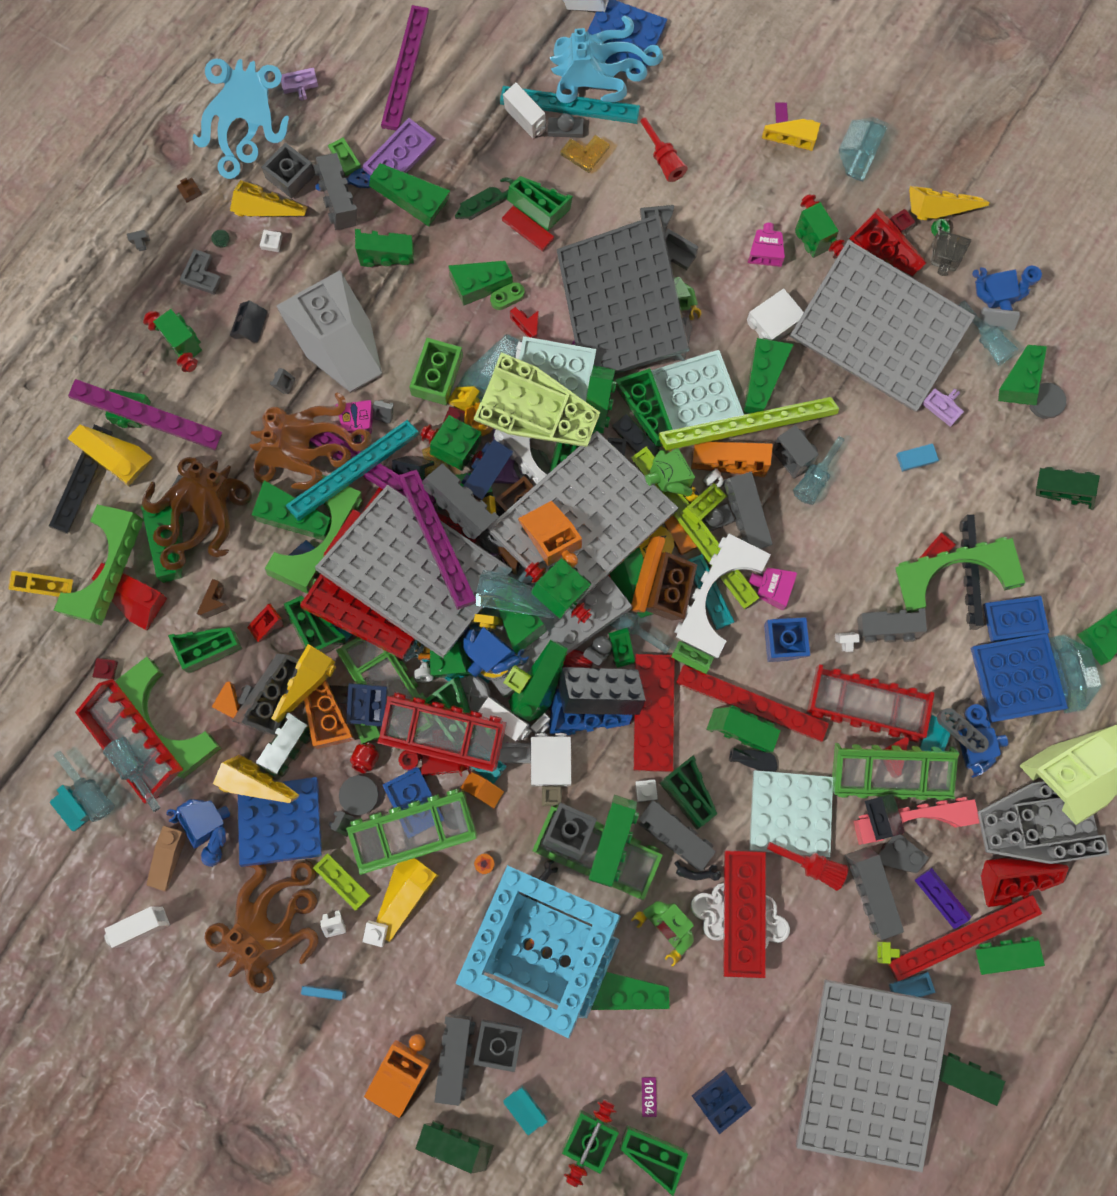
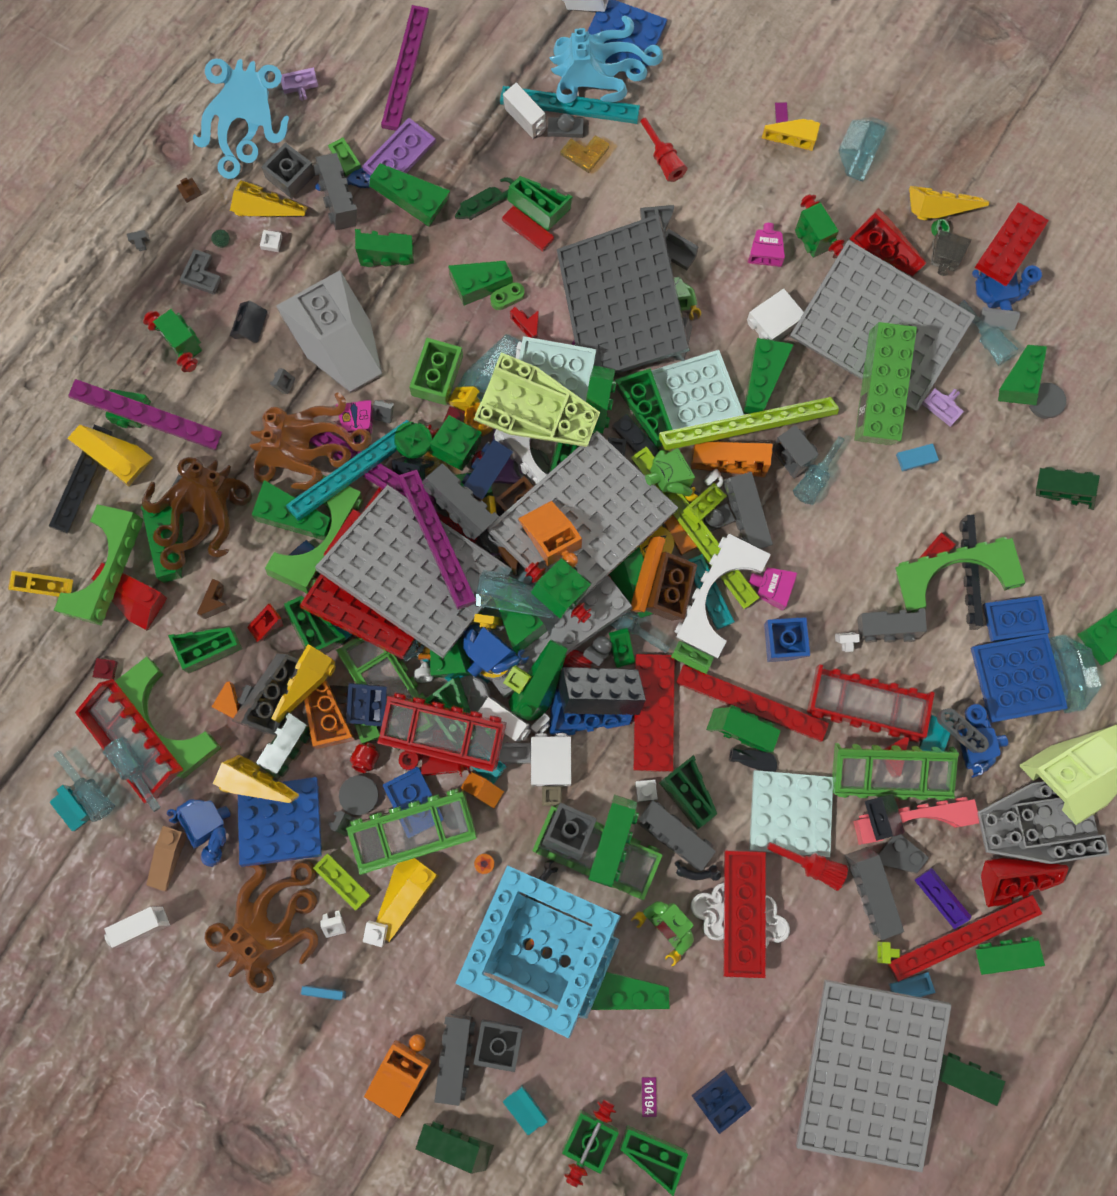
dark red plate [890,209,915,233] -> none
none -> green tile [394,422,432,458]
none -> bright green brick [854,322,917,445]
none -> red plate [974,202,1049,286]

